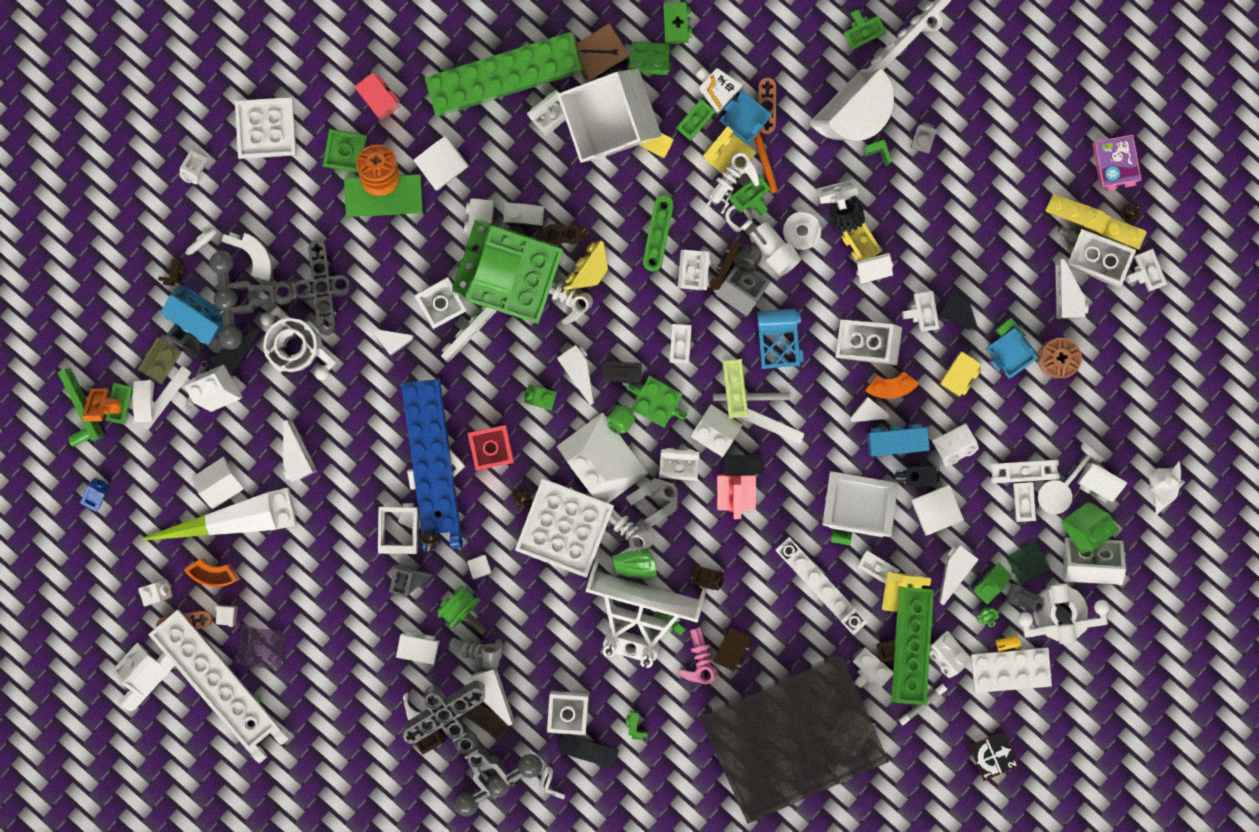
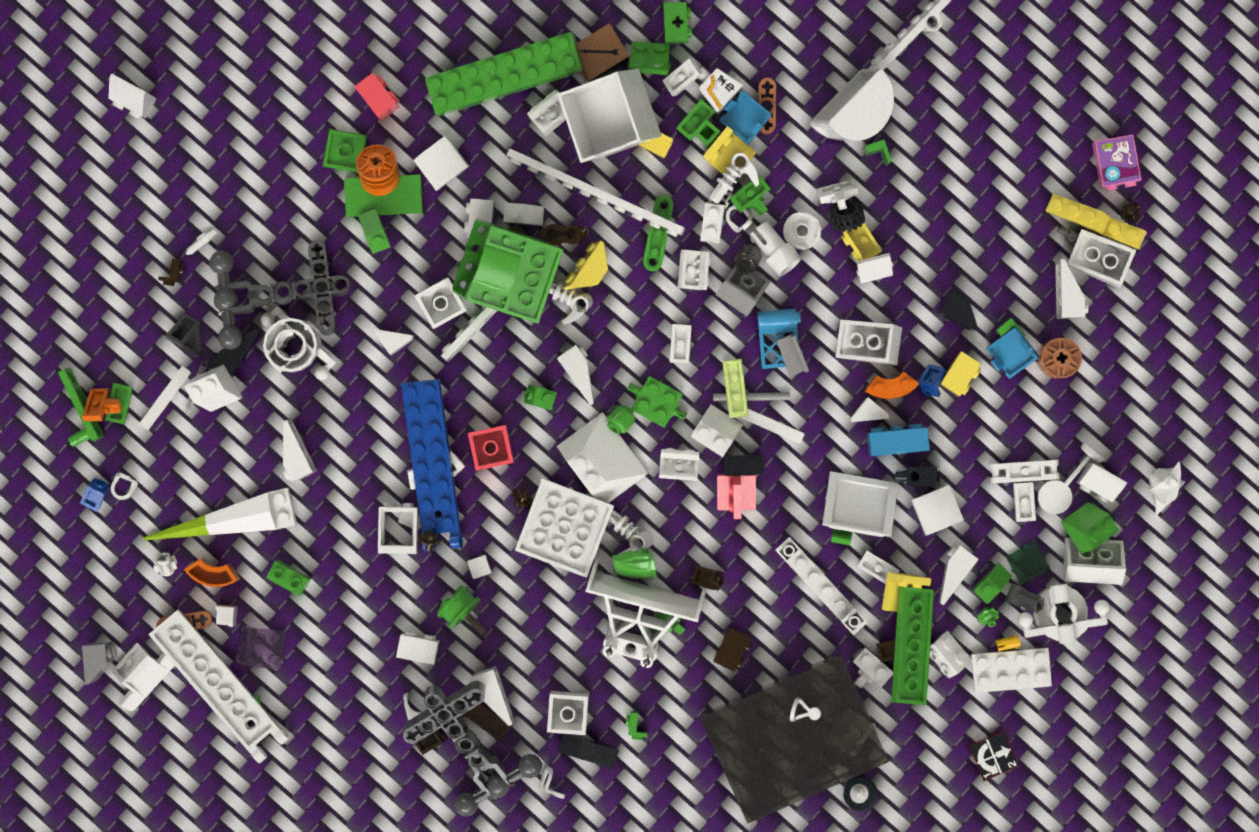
white slope [133,380,156,422] -> none
olive plate [138,337,182,384] -> none
white bracket [138,579,172,606] -> none
dark azure slope [160,285,223,345] -> none
white bracket [180,150,208,184] -> none
white slope [192,457,245,510] -> none
white arch [222,232,273,282] -> none
white plate [235,97,297,159] -> none
dark grey slope [389,564,434,598] -> none
light grey piece [449,638,502,669] -> none
black plate [603,361,642,384] -> none
light grey piece [626,478,678,529] -> none
bright pink piece [679,628,718,684] -> none
dark brown plate [709,240,742,291] -> none
orange bar [754,131,778,194] -> none
bright green hinge [843,10,886,50] -> none
light grey bar [898,684,947,725] -> none
white hinge [901,291,940,332] -> none
light grey bracket [911,123,937,154] -> none
white bracket [932,423,979,467] -> none
white hinge [1126,249,1167,292] -> none
none -> light grey slope [82,641,117,685]
none -> white slope [108,73,157,119]
none -> white piece [111,472,138,500]
none -> white gear [153,553,177,576]
none -> bright green brick [266,560,312,596]
none -> bright green slope [358,208,391,254]
none -> white plate [507,149,685,237]
none -> white plate [663,58,703,96]
none -> bright green brick [694,119,721,149]
none -> white plate [700,202,725,243]
none -> light grey panel [776,333,809,376]
none -> white piece [790,697,821,722]
none -> black wheel [843,777,878,811]
none -> blue bracket [918,364,947,397]

